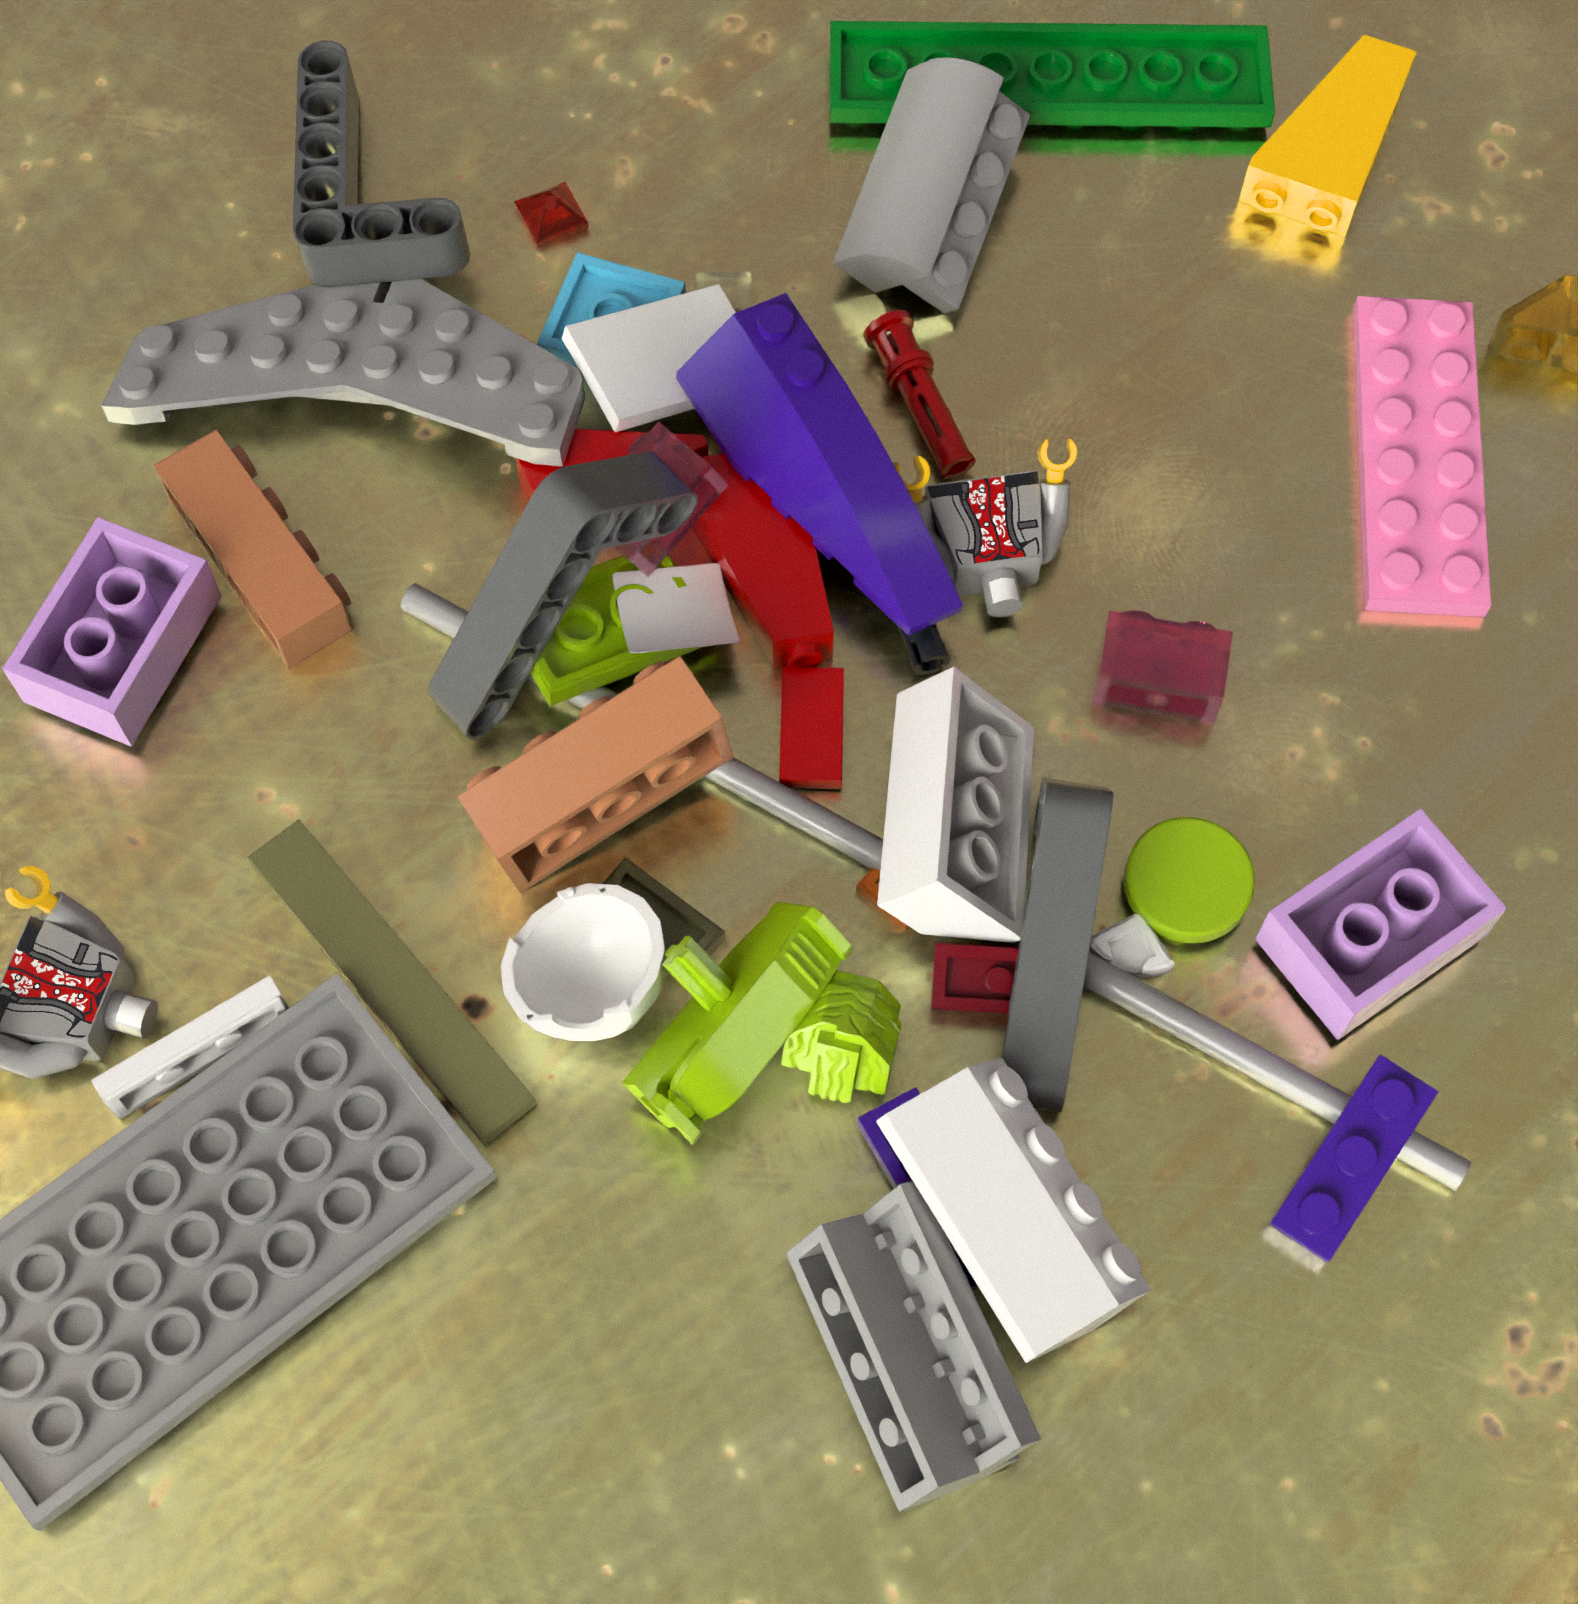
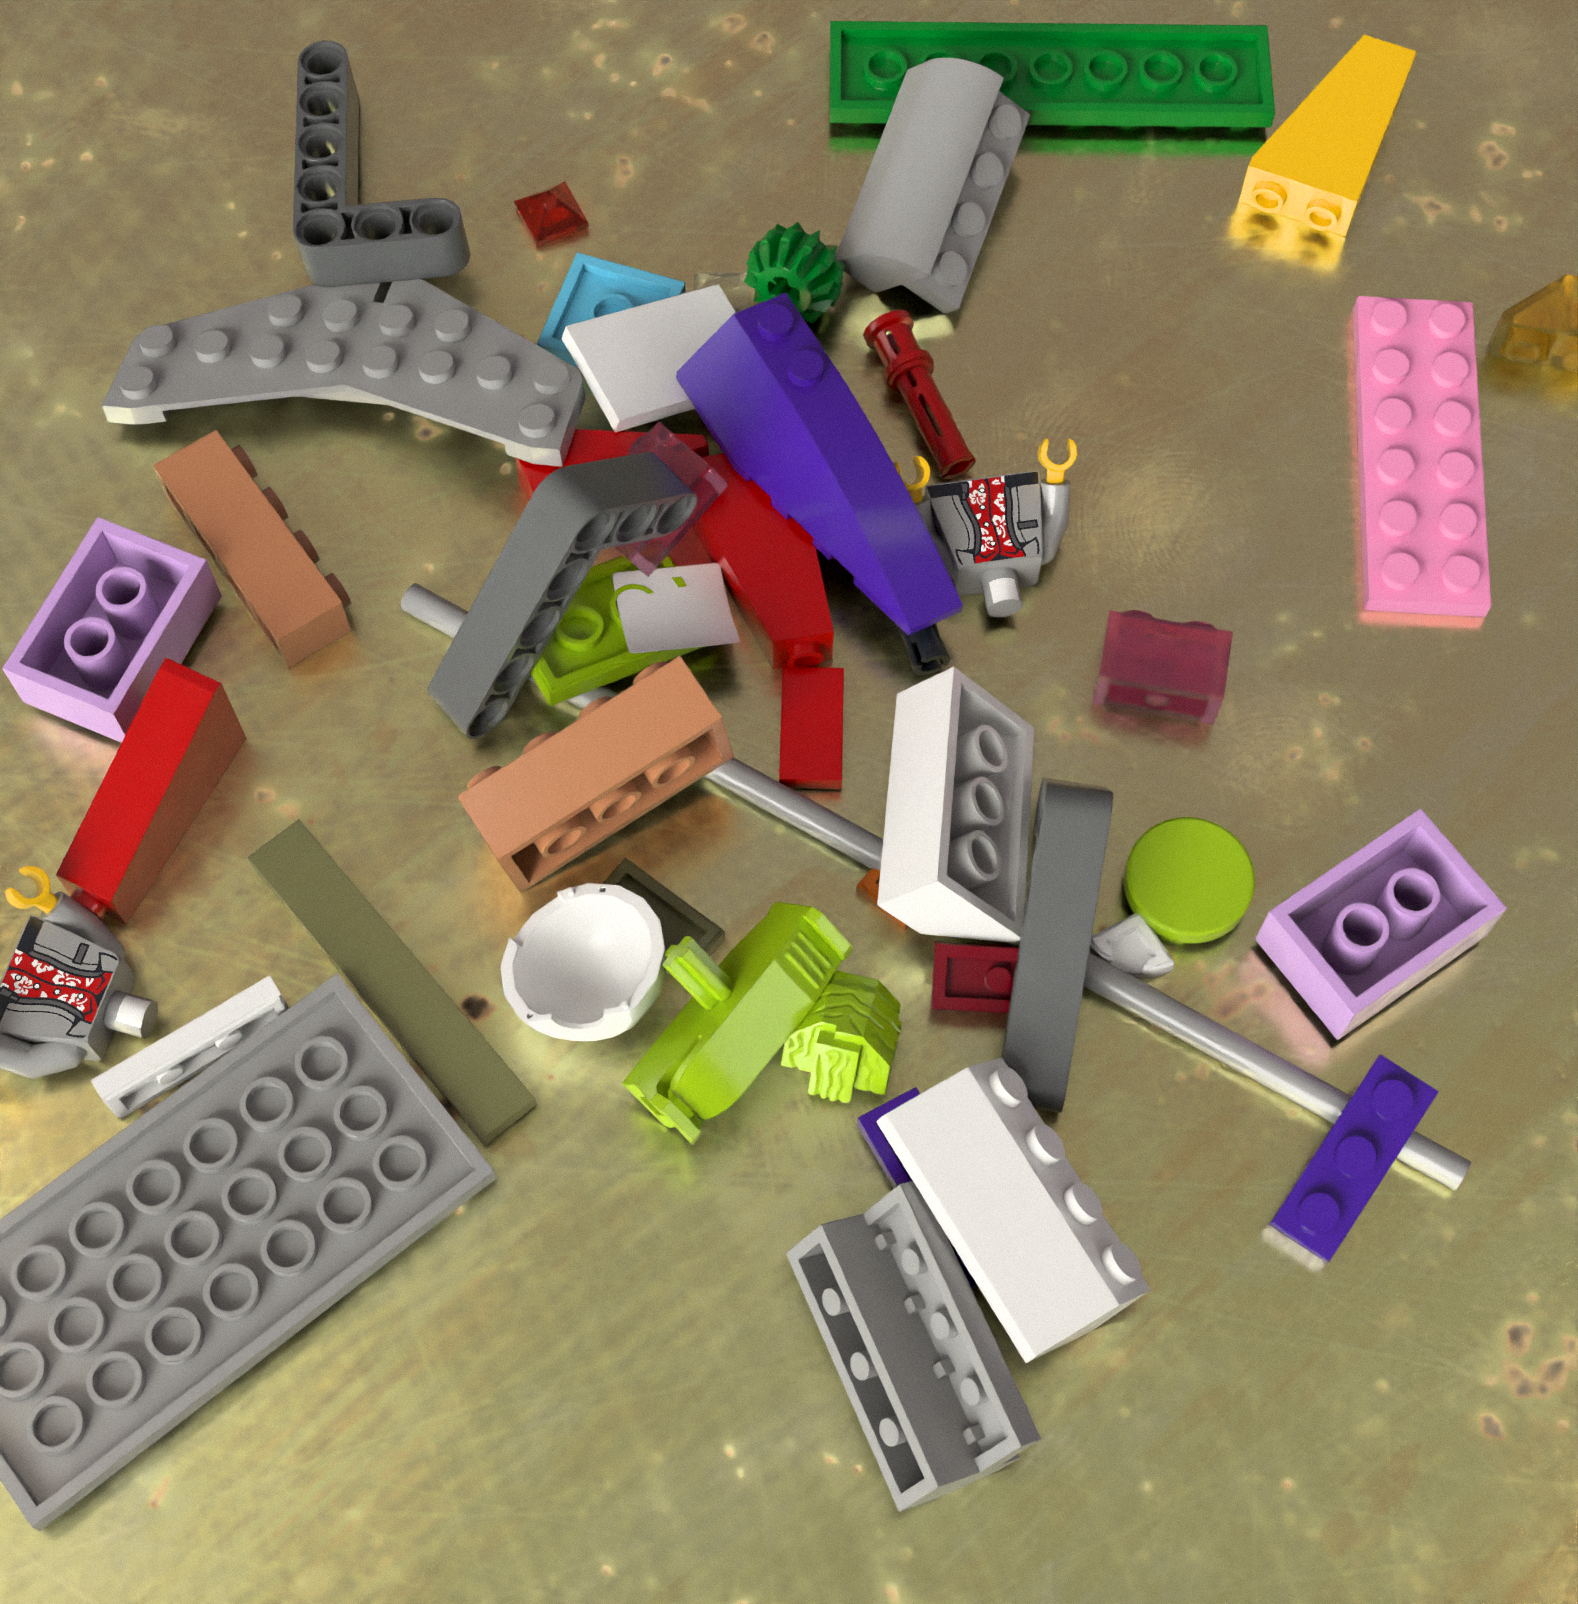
none -> red slope [56,658,247,925]
none -> green gear [744,221,846,323]

